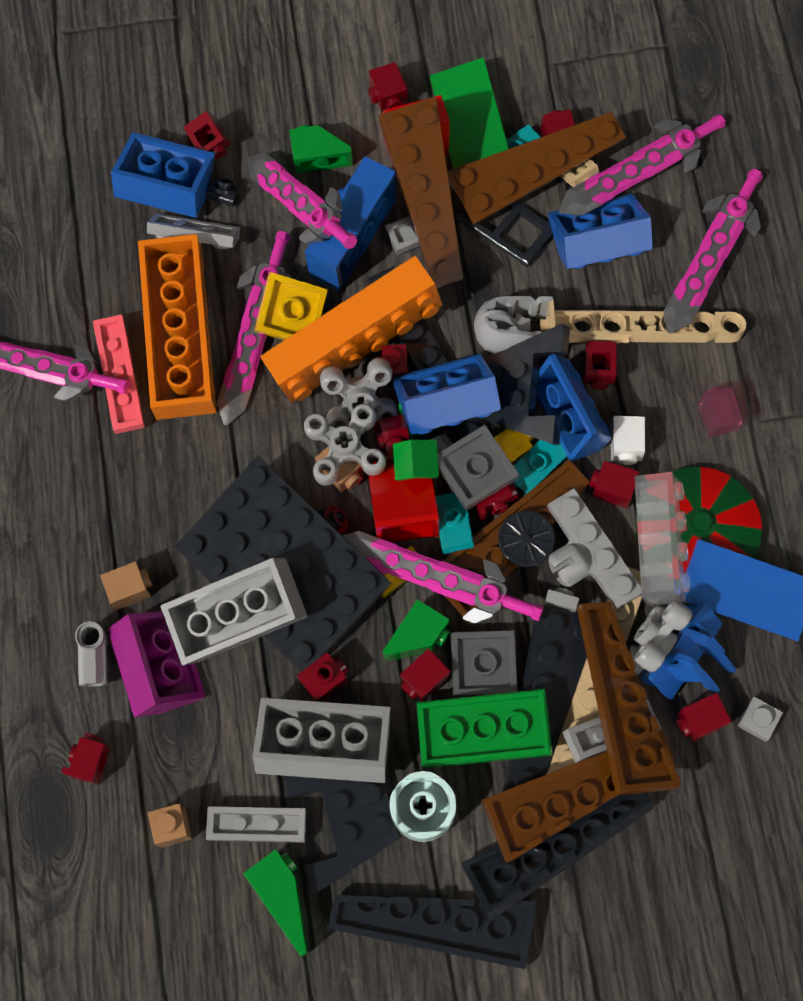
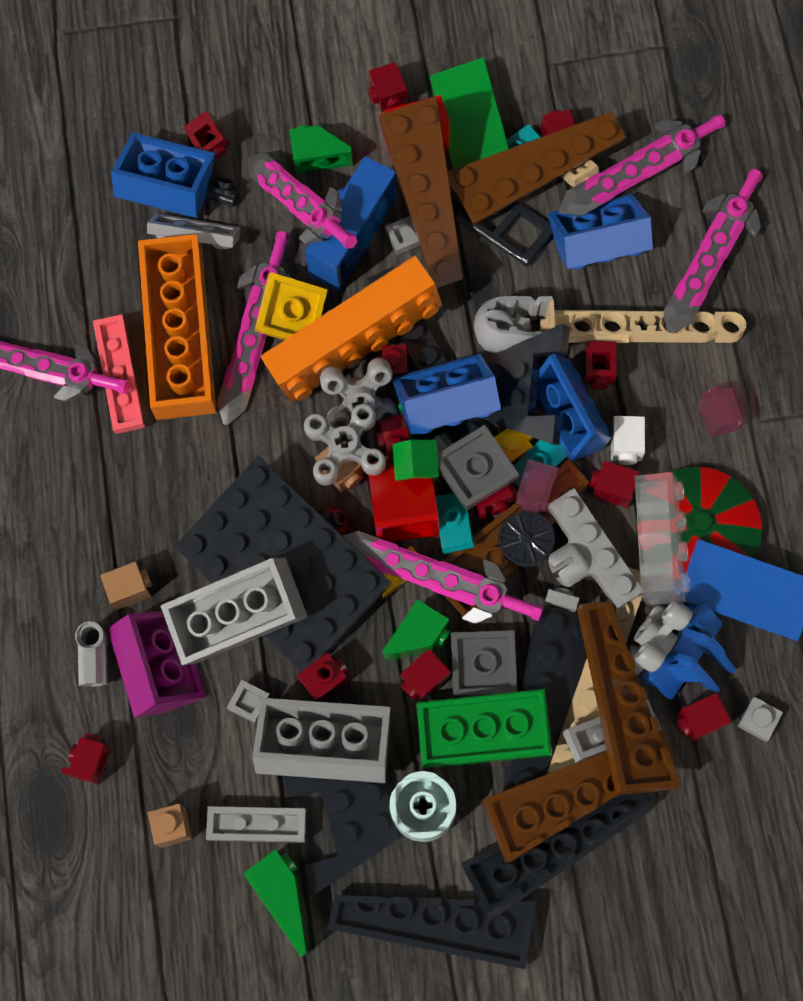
none -> light grey plate [227,680,271,724]
none -> clear pink brick [516,459,558,512]

